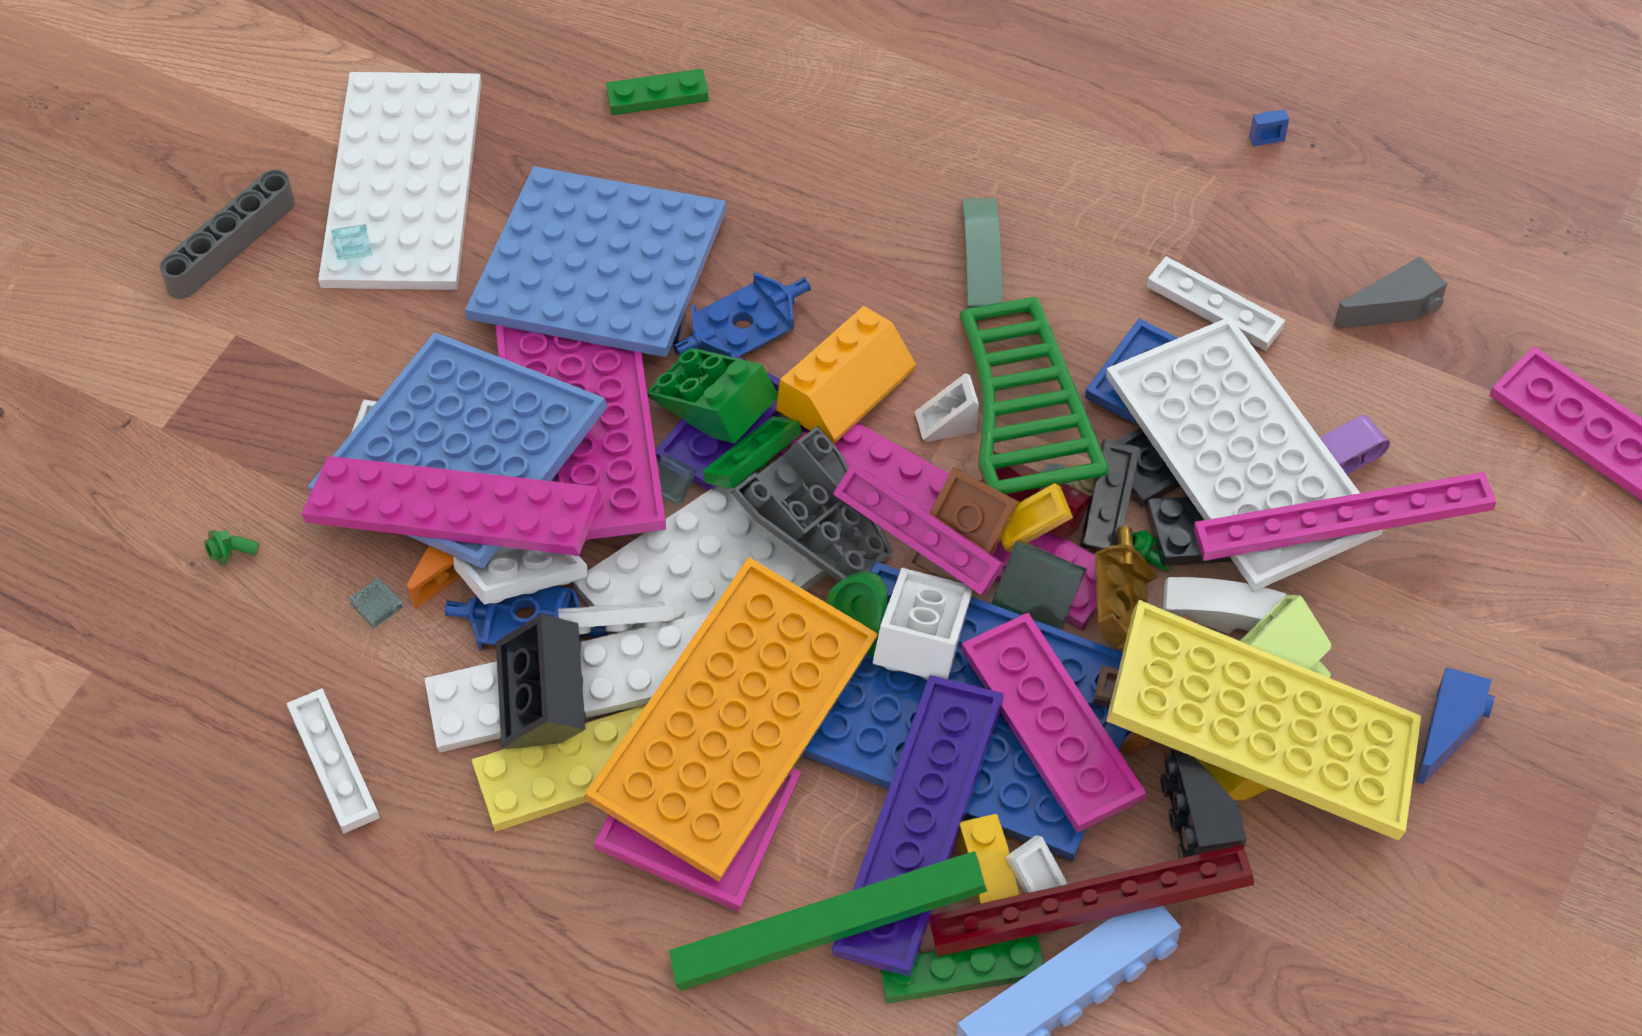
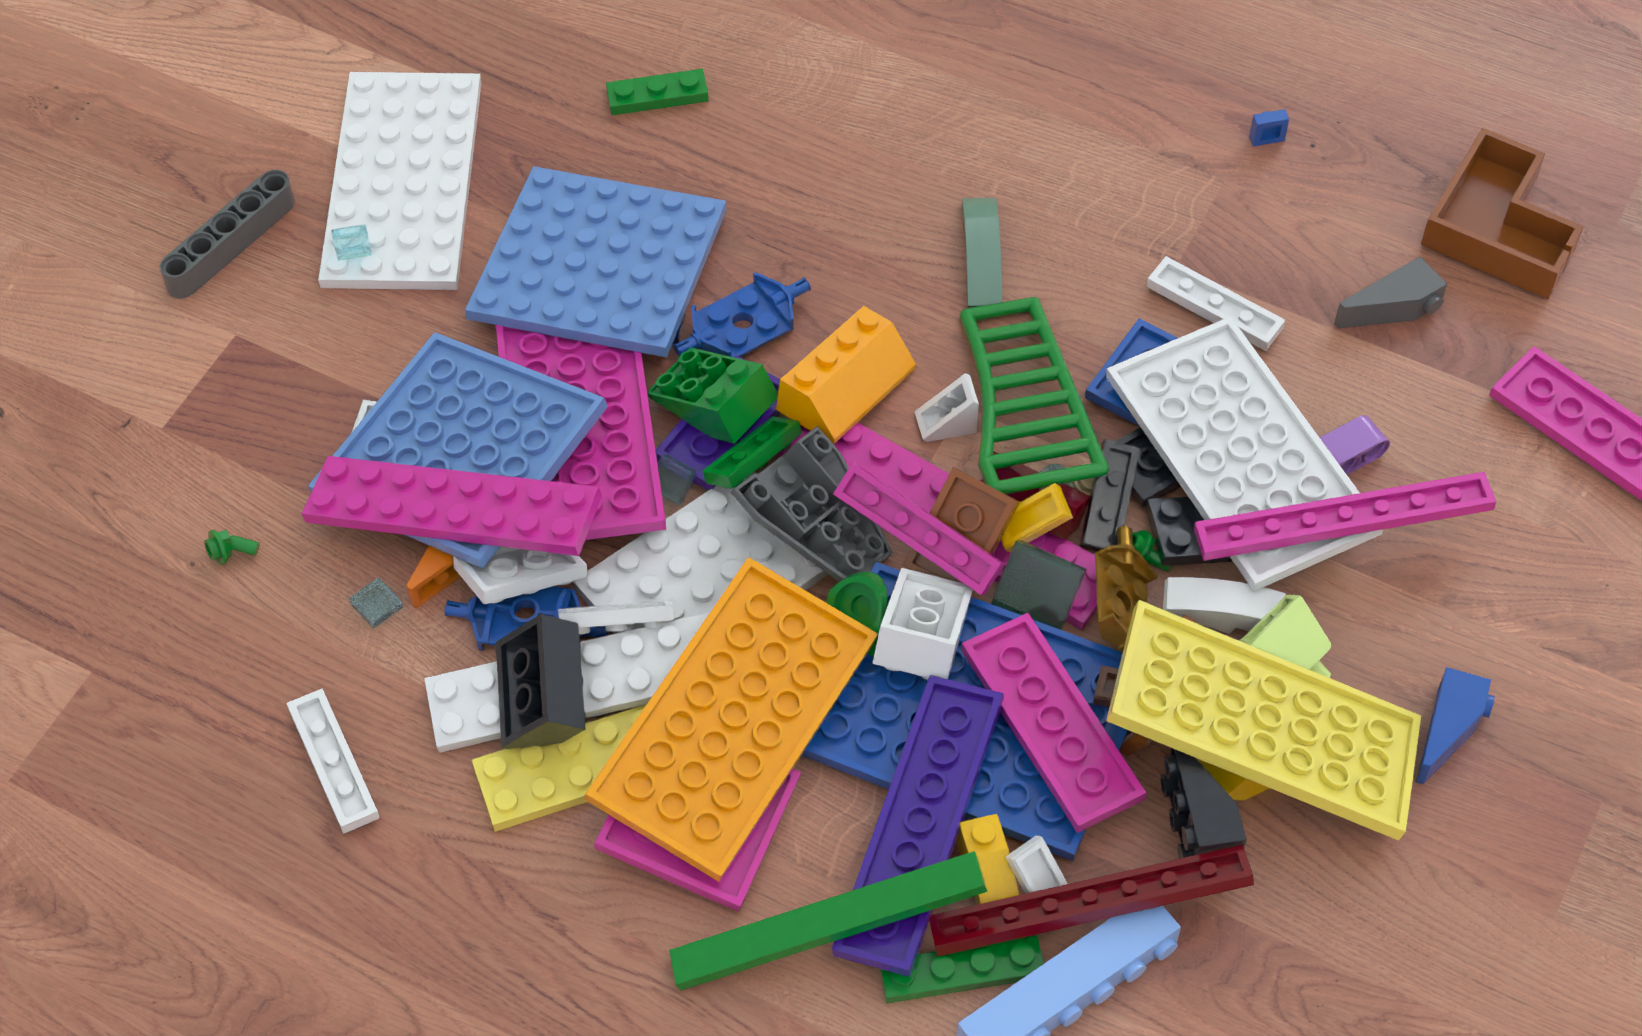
none -> dark orange piece [1421,127,1584,299]

